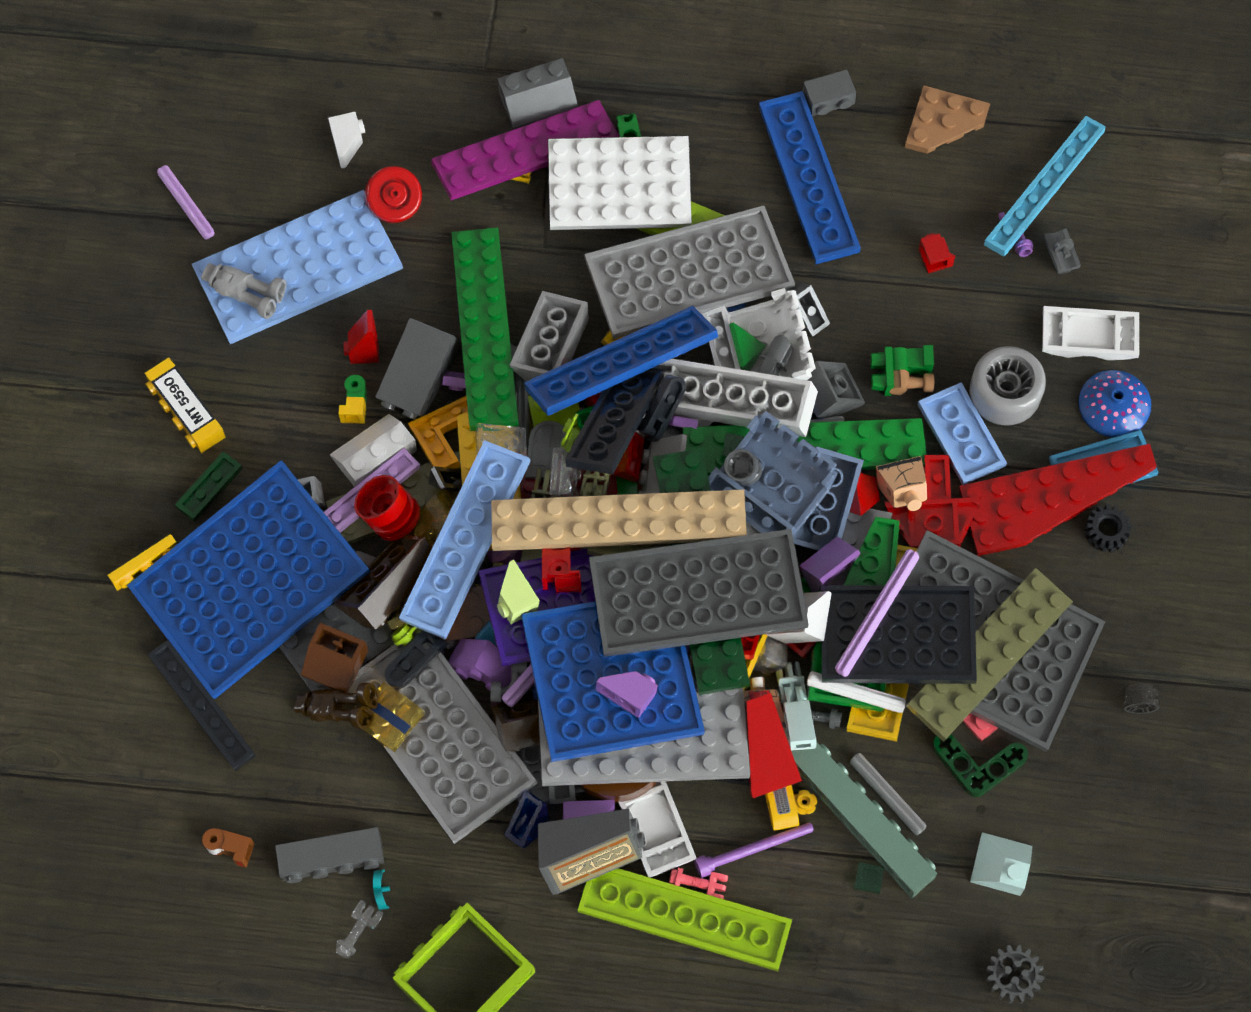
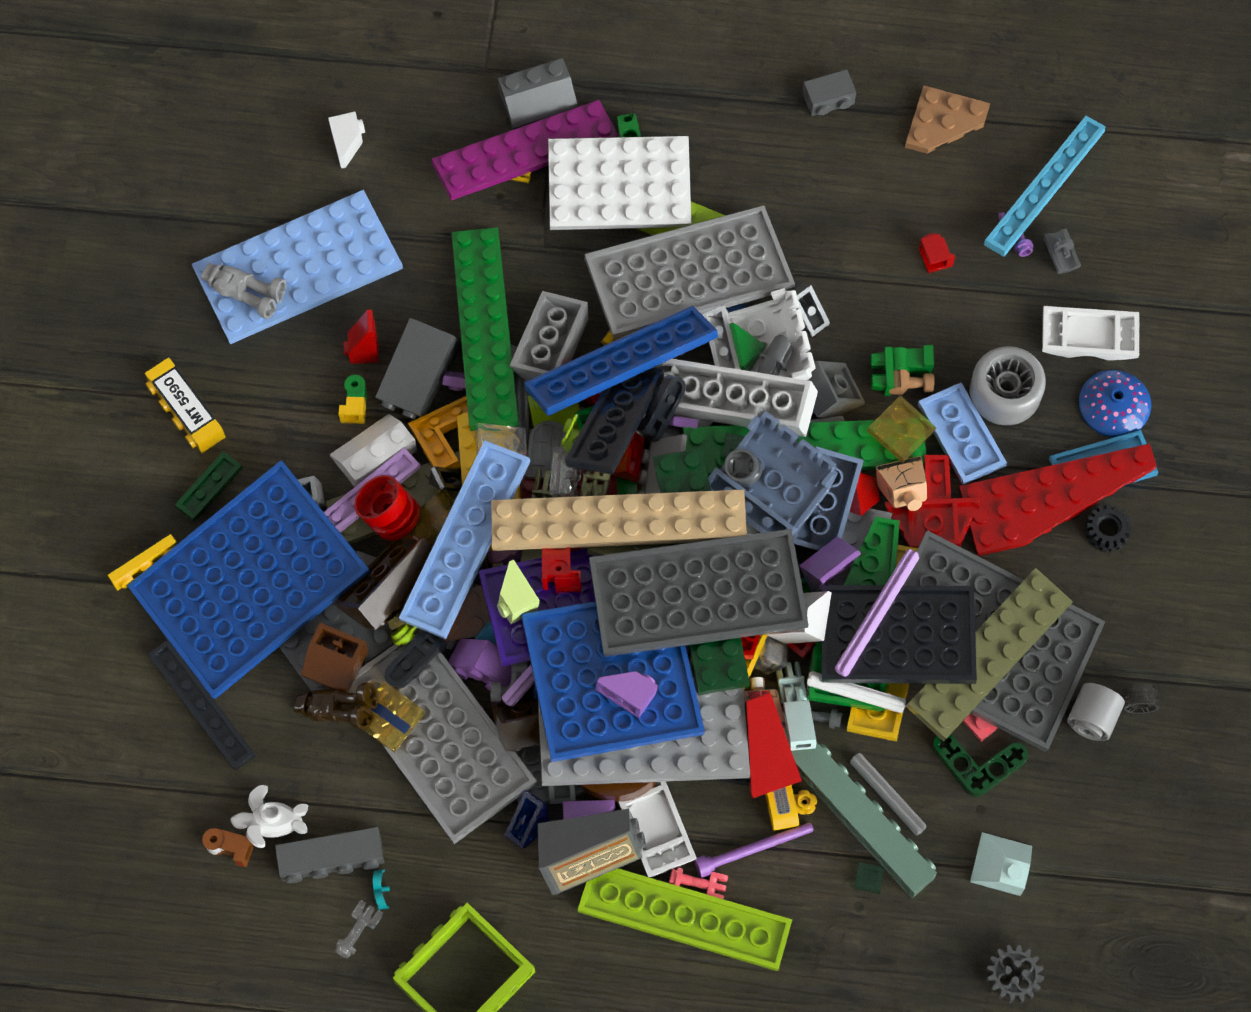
lavender axle [157,165,215,240] -> none
red wheel [364,166,422,223] -> none
blue plate [759,91,861,265] -> none
none -> white animal [231,785,308,848]
none -> clear yellow plate [867,396,936,463]
none -> light grey piece [1067,683,1125,741]

